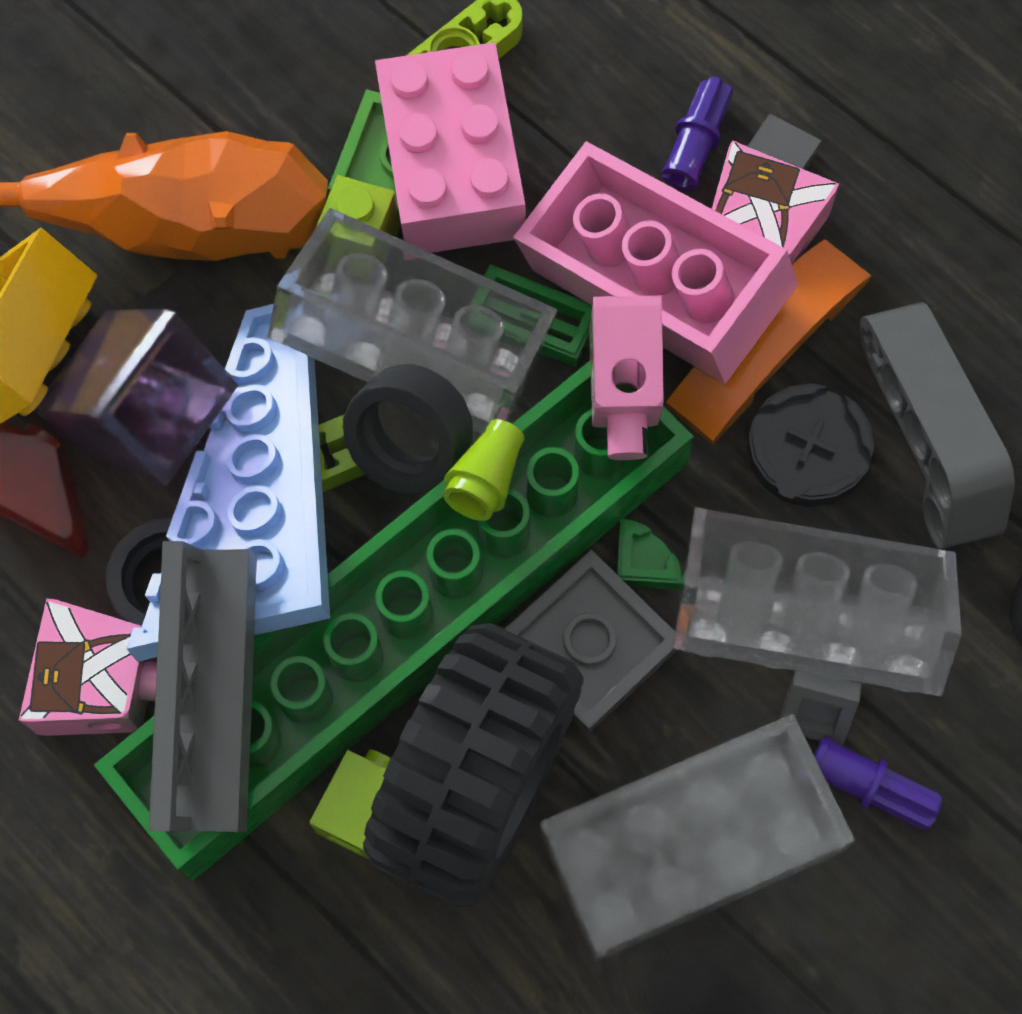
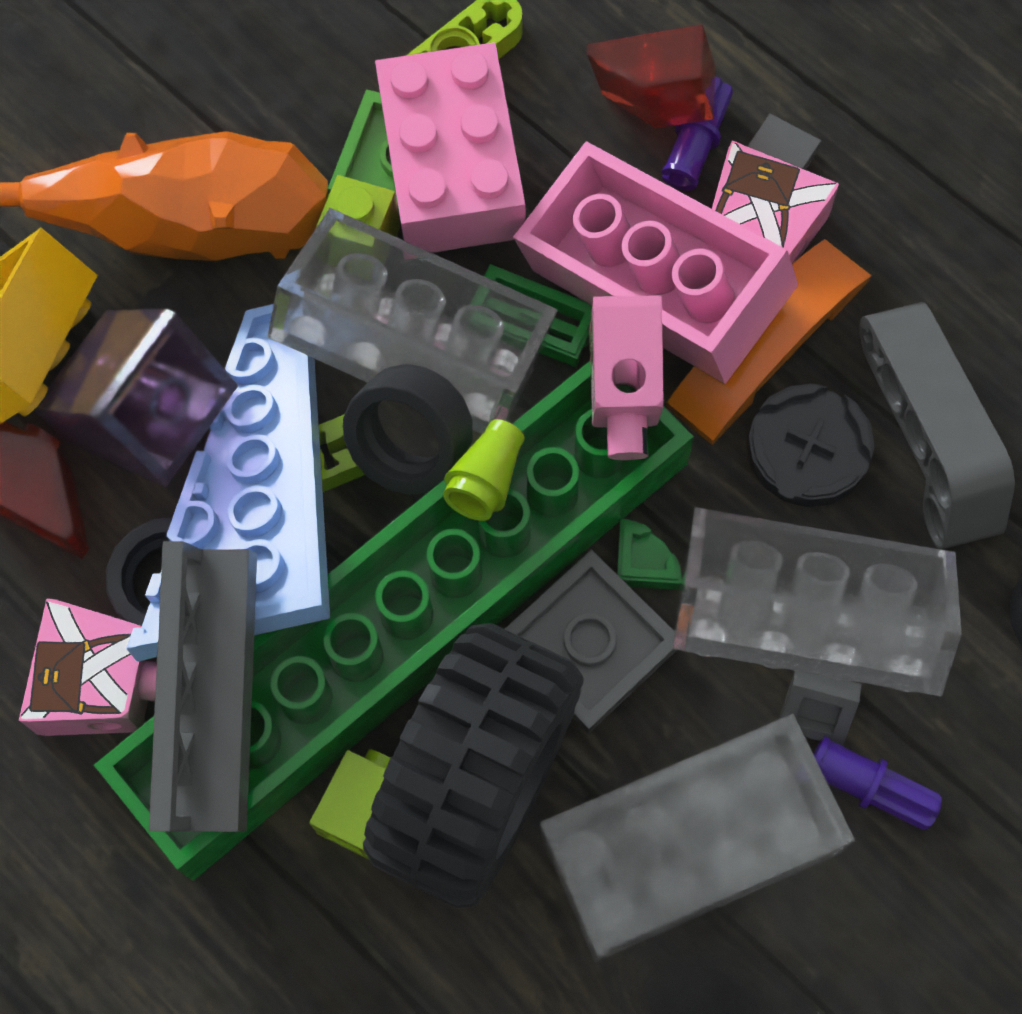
none -> clear red slope [587,24,716,128]

